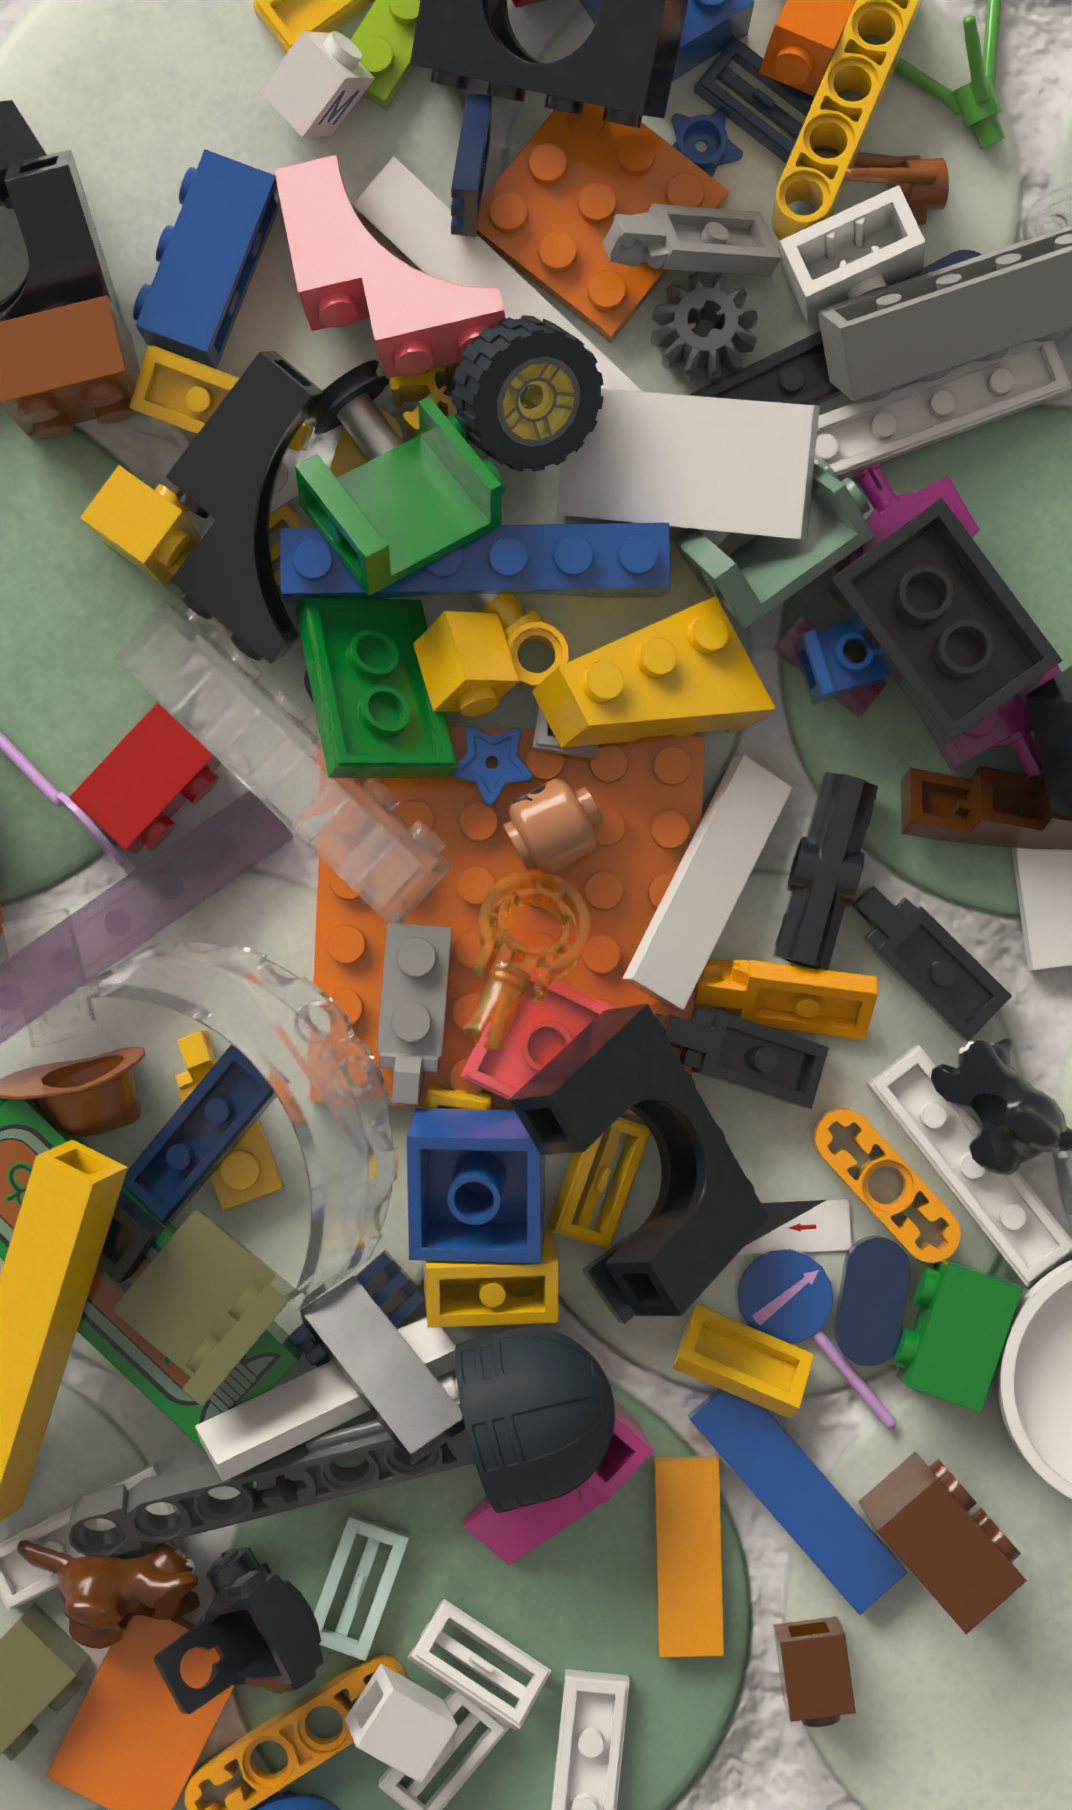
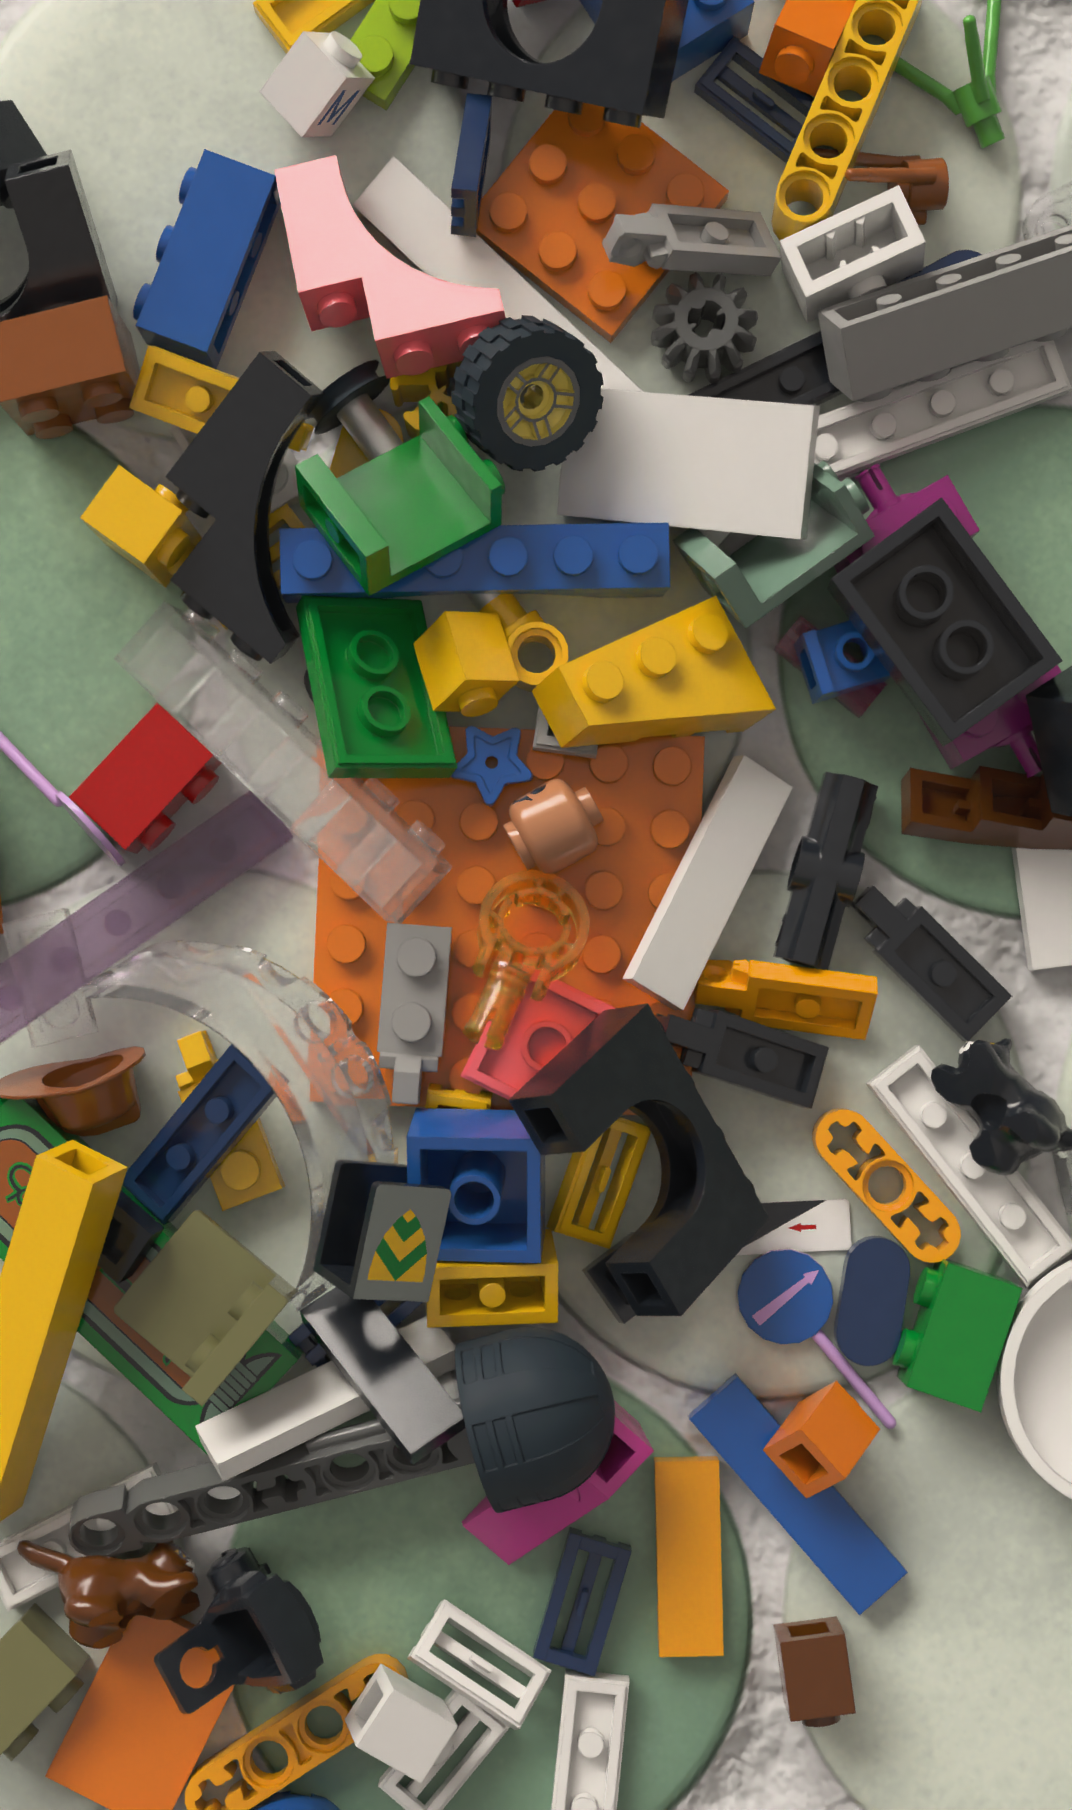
light aqua tile [314,1511,411,1661] -> none
blue plate [672,110,743,178] -> none
yellow tile [672,1304,814,1419] -> none
reddish brown brick [858,1452,1027,1635] -> none
none -> piece [313,1159,451,1302]
none -> dark blue tile [533,1527,632,1676]
none -> orange brick [763,1381,880,1499]

